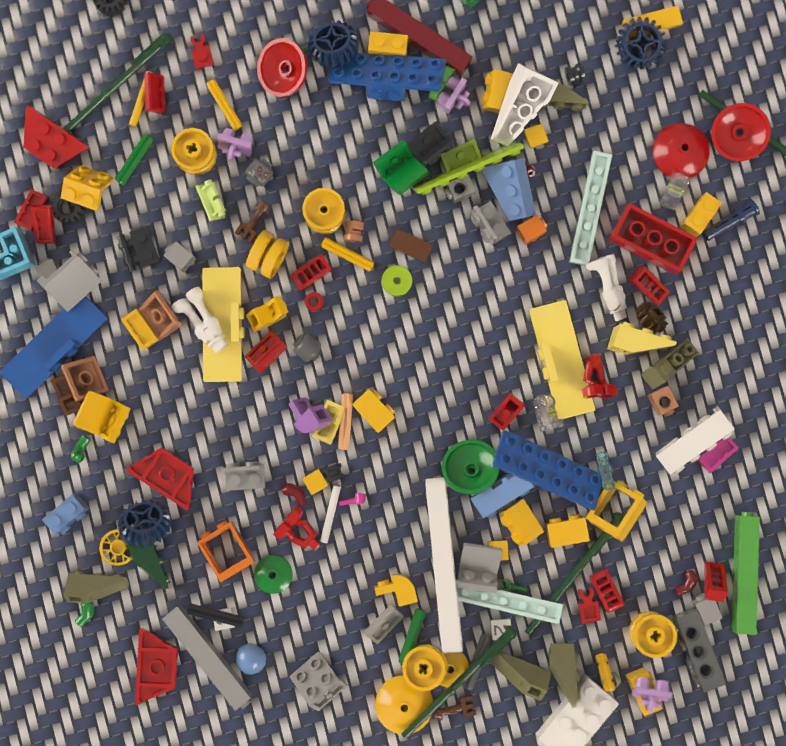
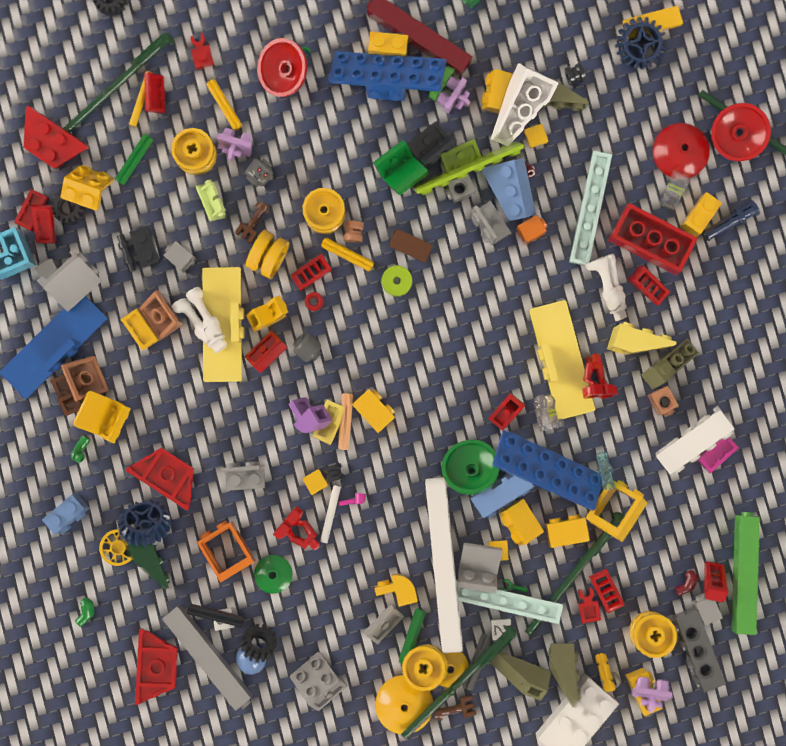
olive slope [64,572,129,603] -> none
dark red arm [282,483,307,507] -> none
dark blue gear [308,20,359,68] -> none
dark brown gear [635,302,668,334] -> none
none -> black tyre [240,624,278,663]

